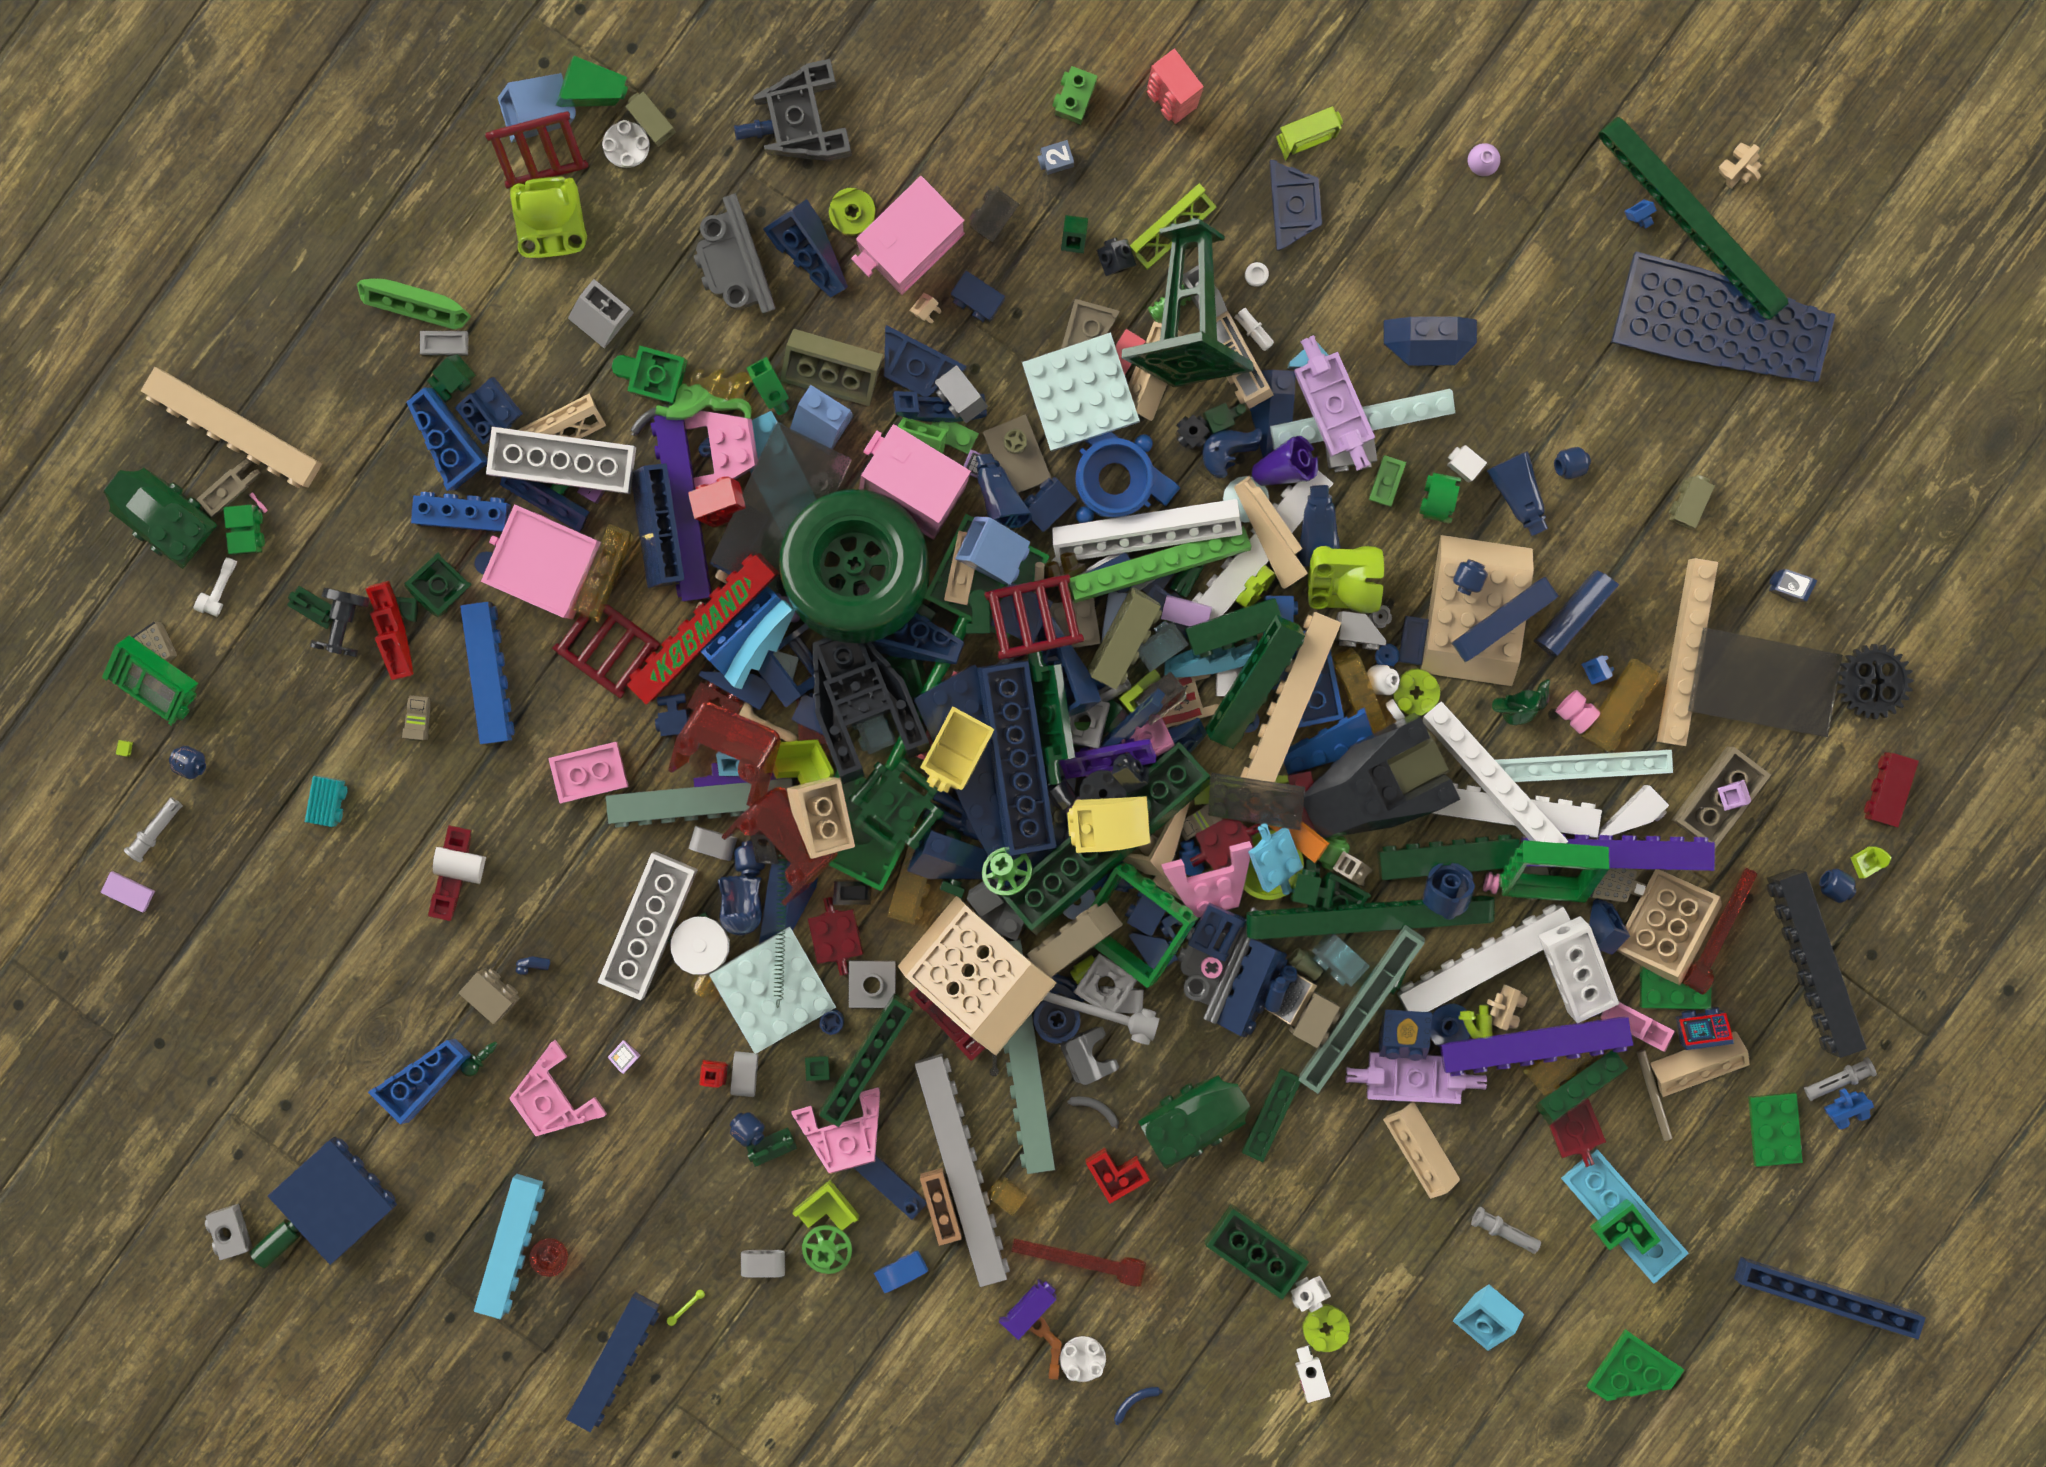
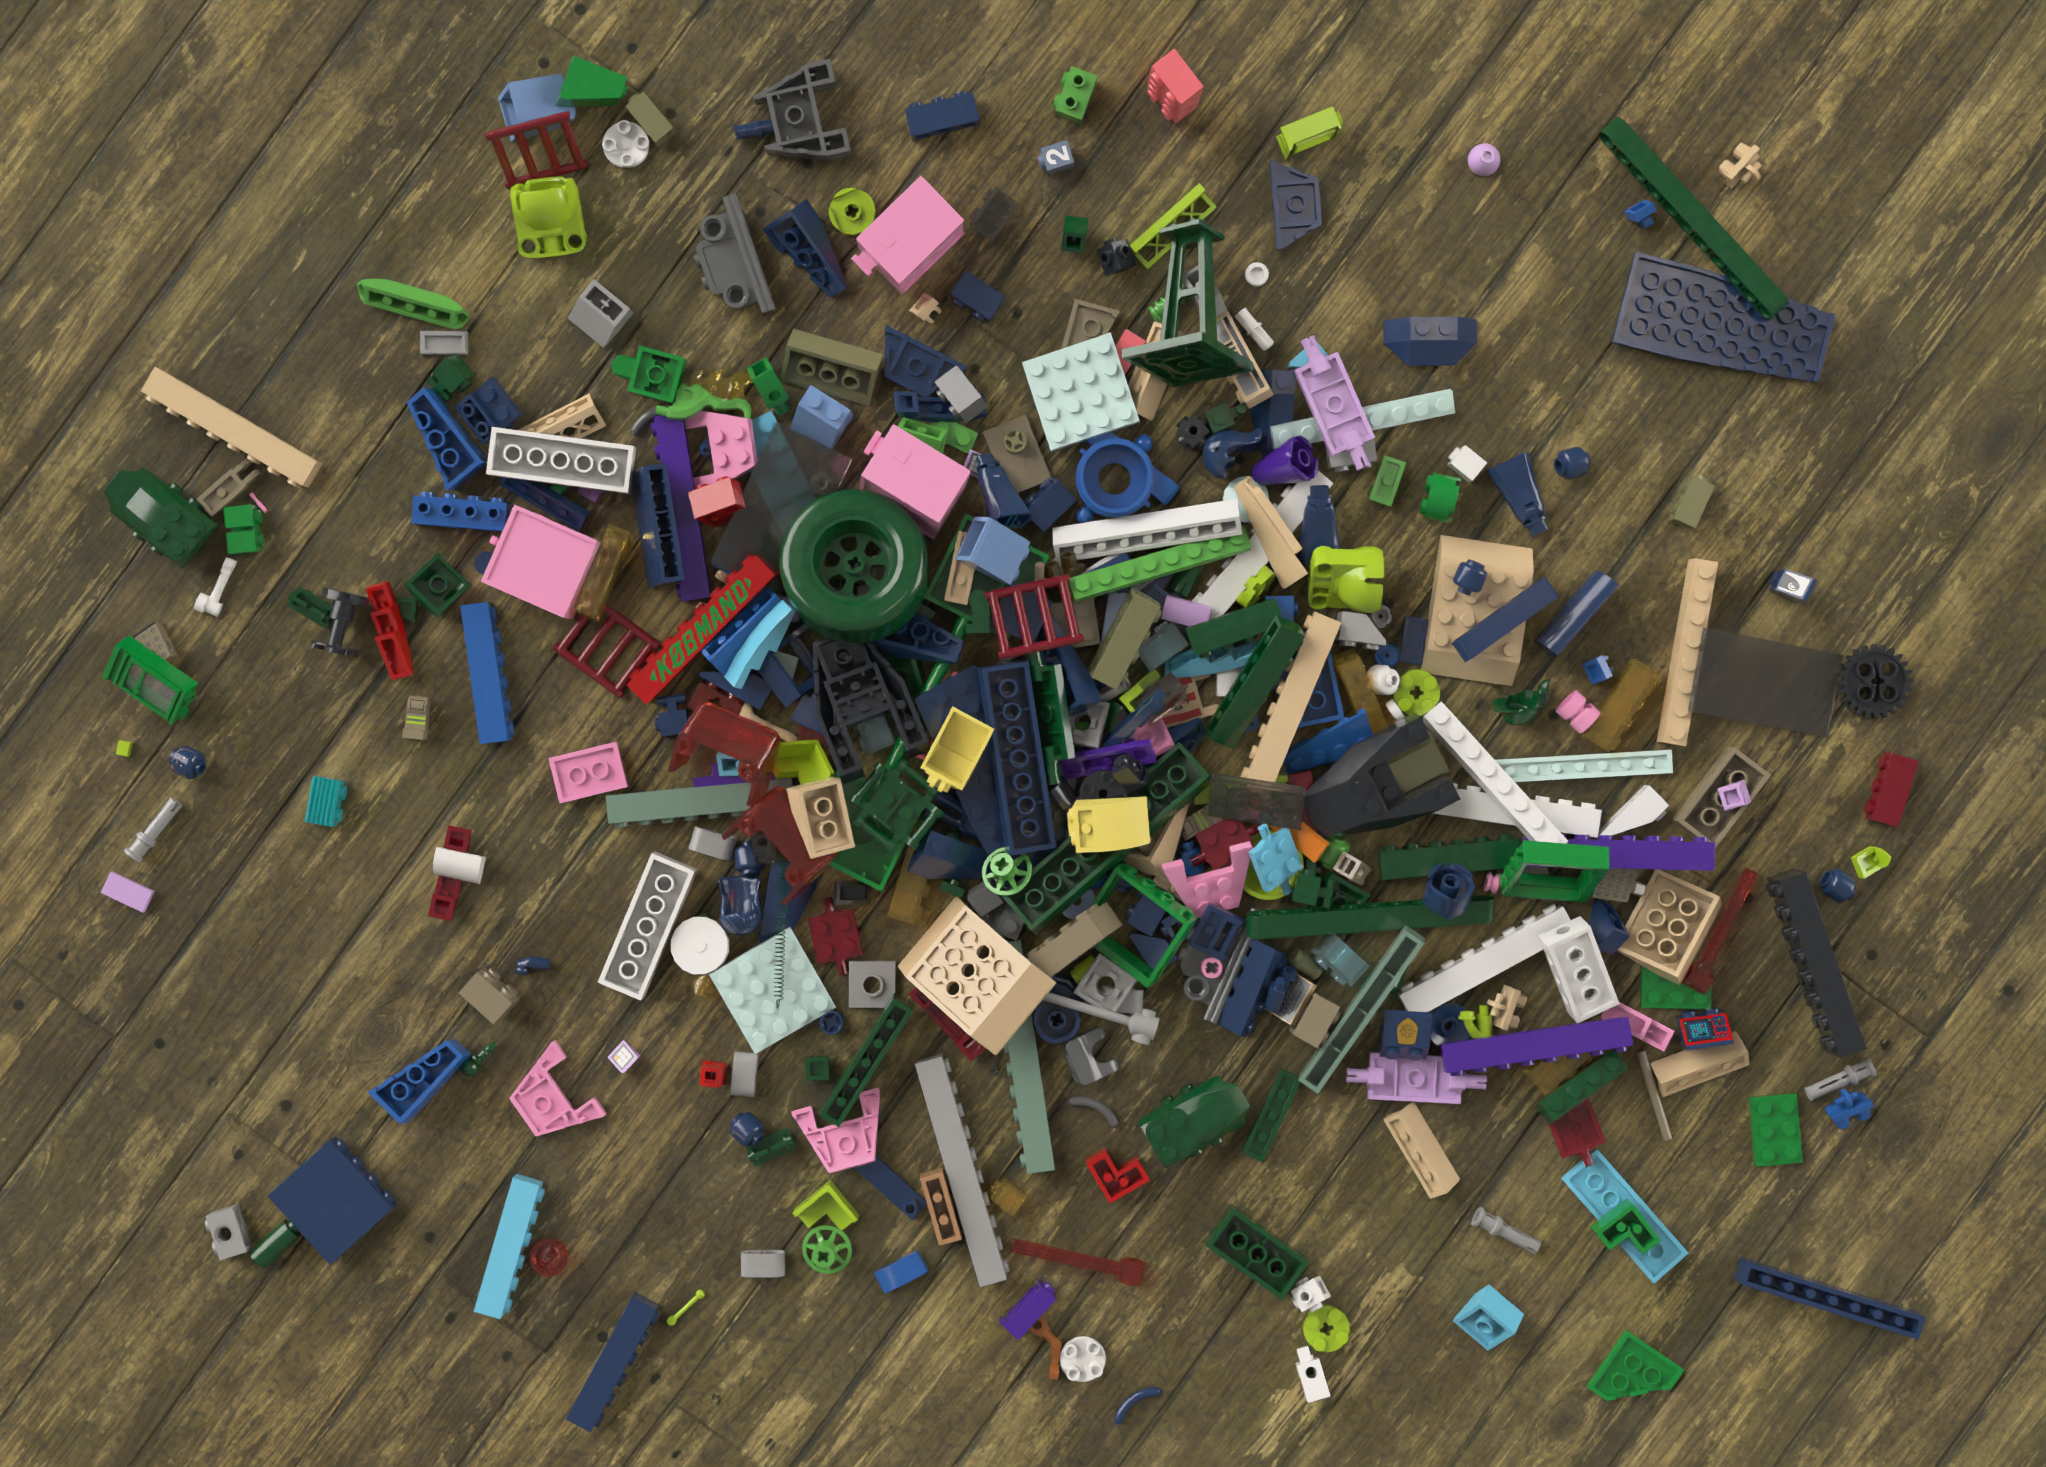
none -> dark blue brick [905,91,980,141]

